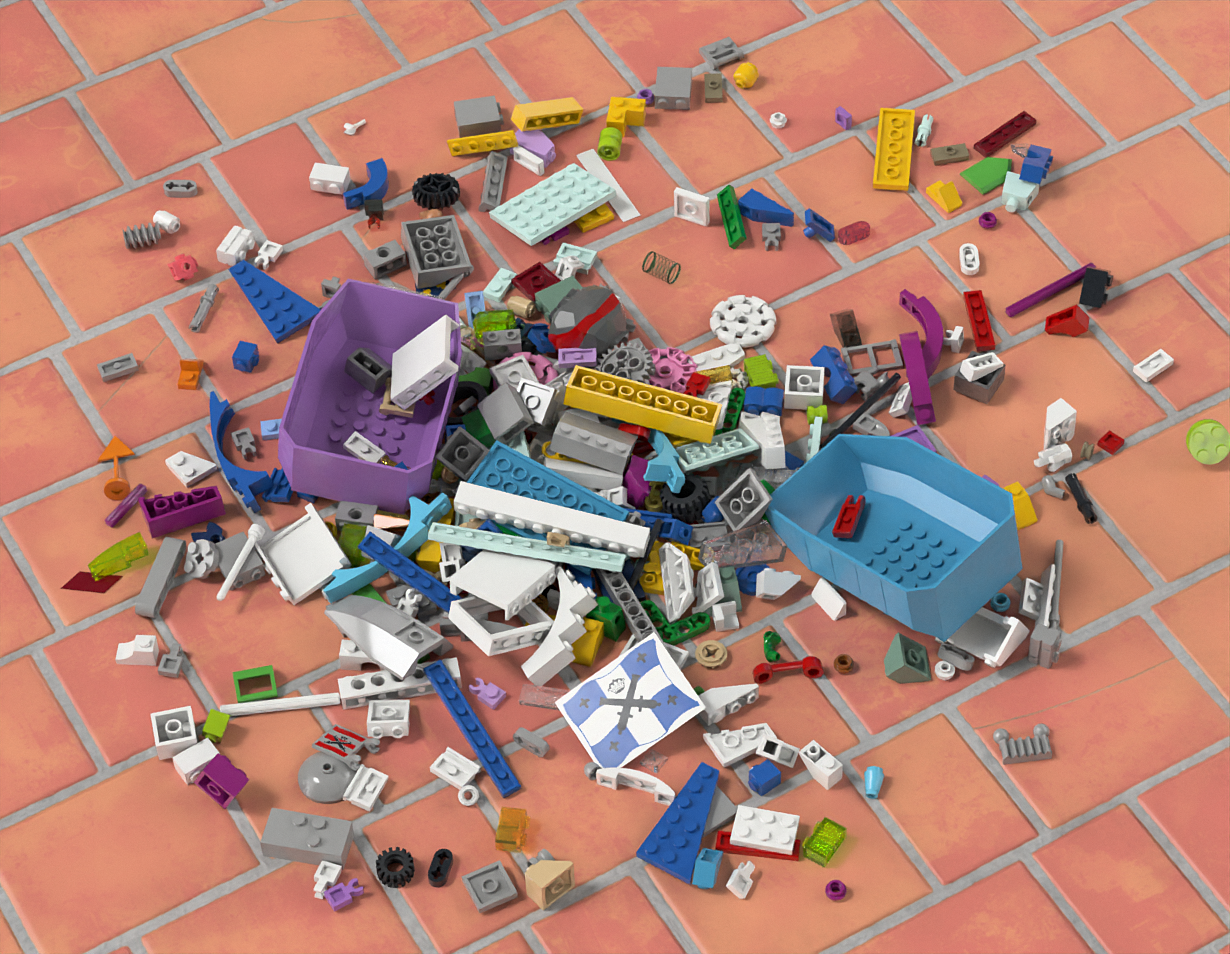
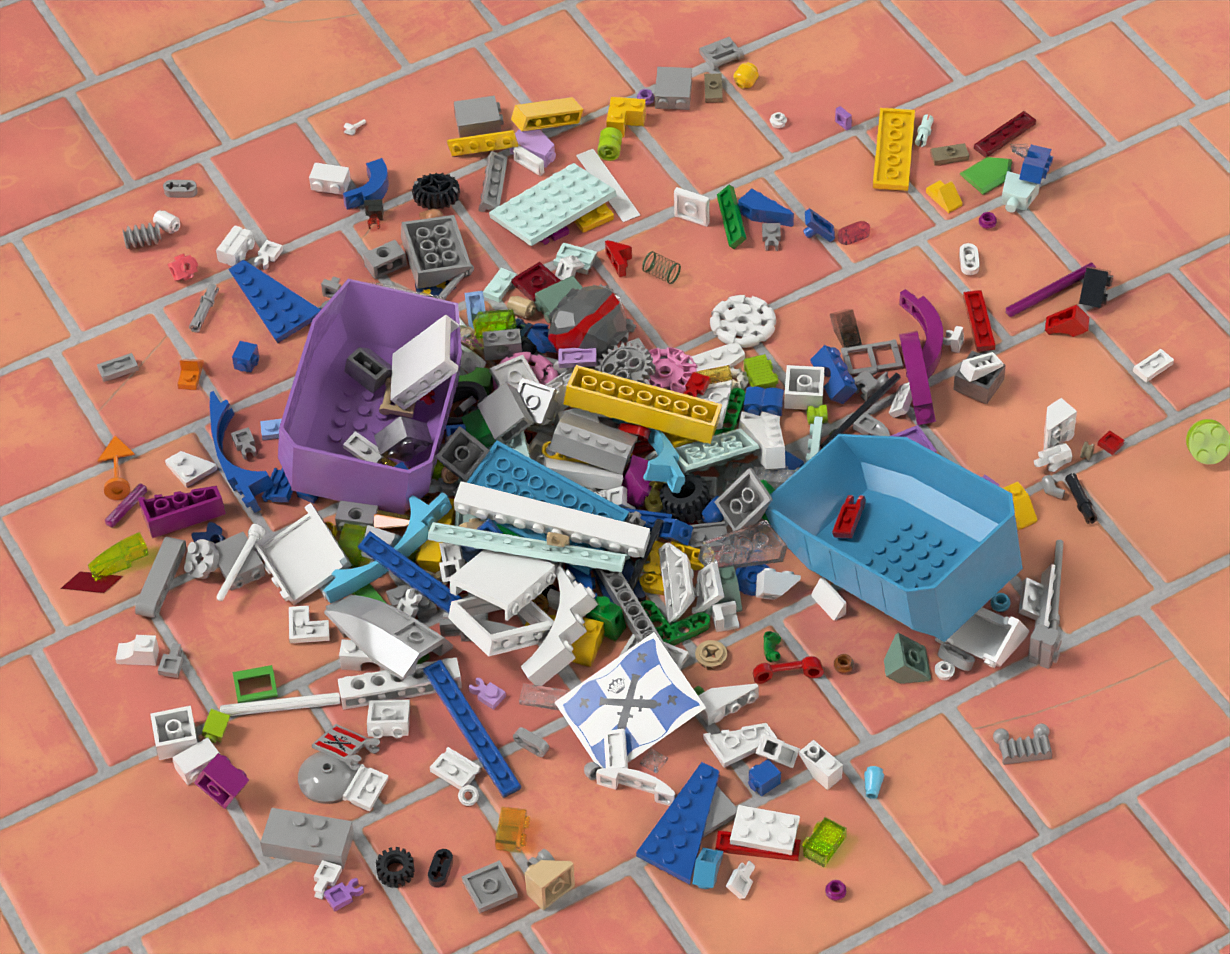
none -> white plate [289,606,330,644]
none -> flat silver brick [374,416,433,462]
none -> white plate [604,729,628,769]
none -> red slope [605,240,632,278]

